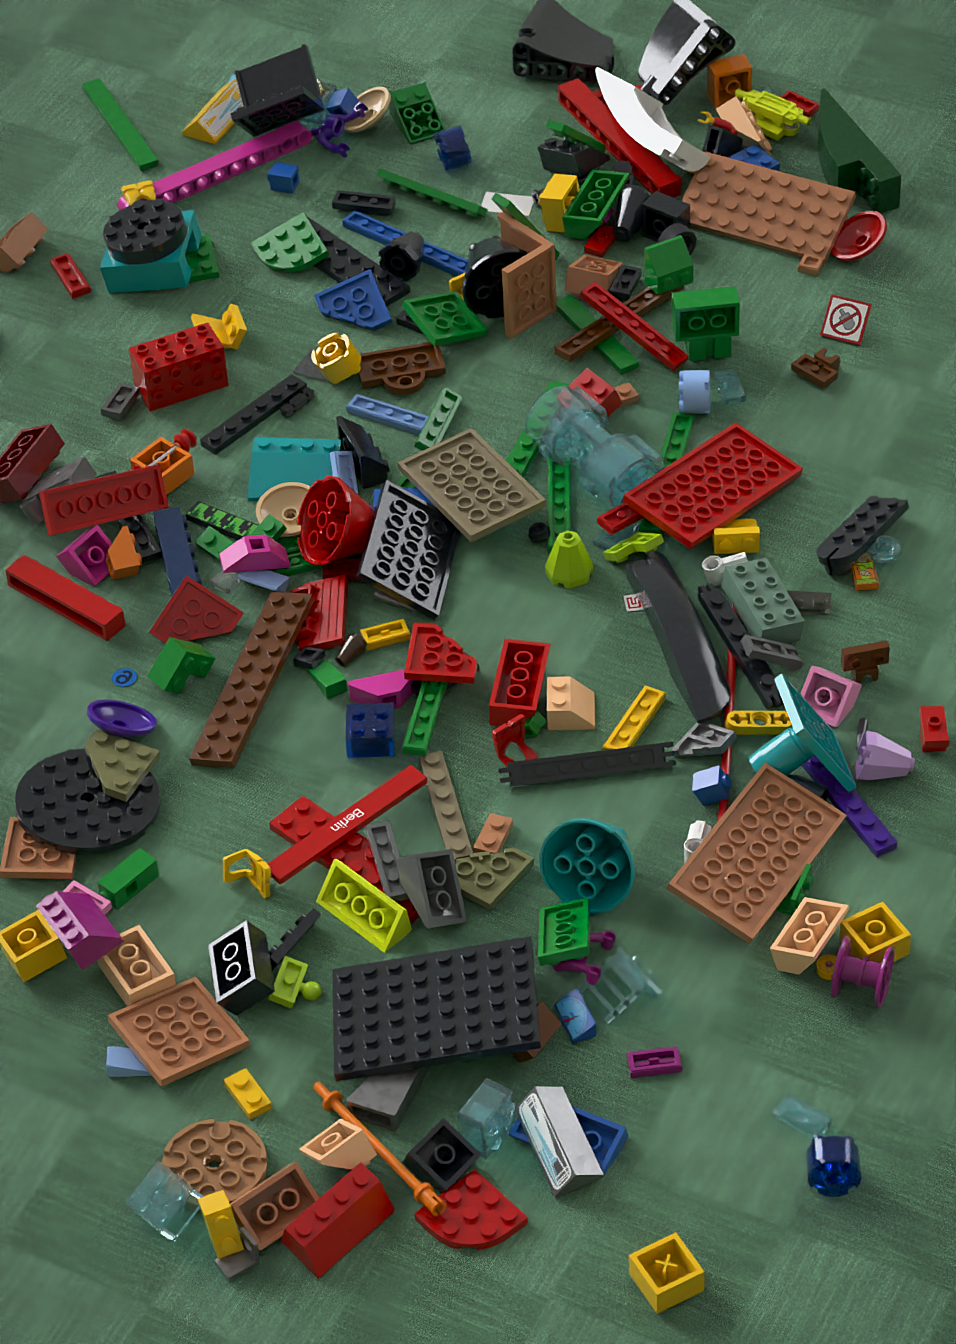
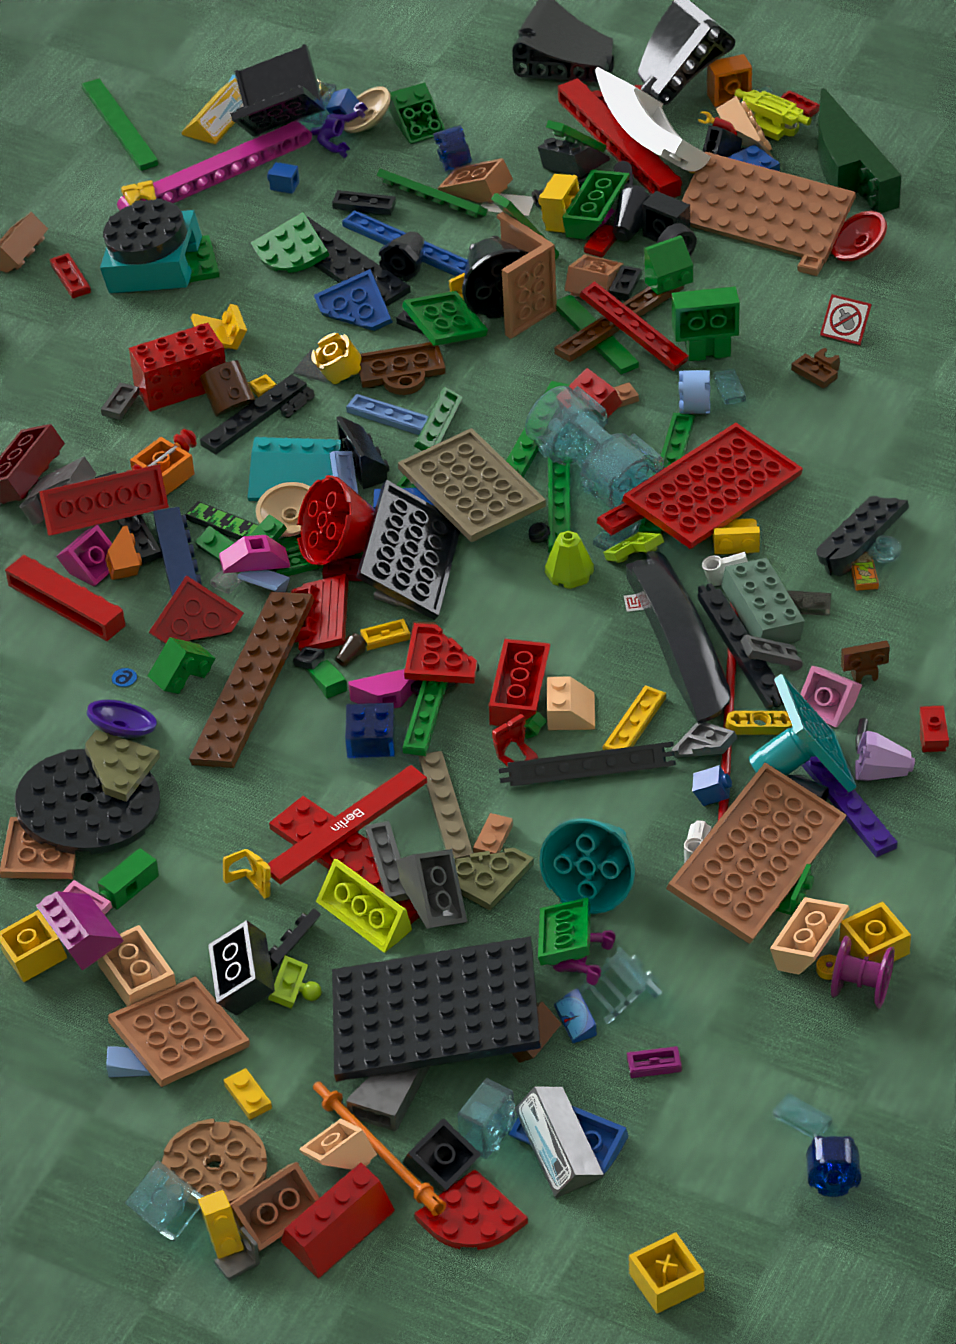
none -> reddish brown brick [199,360,255,417]
none -> yellow tile [248,374,277,398]
none -> nougat slope [438,158,513,203]

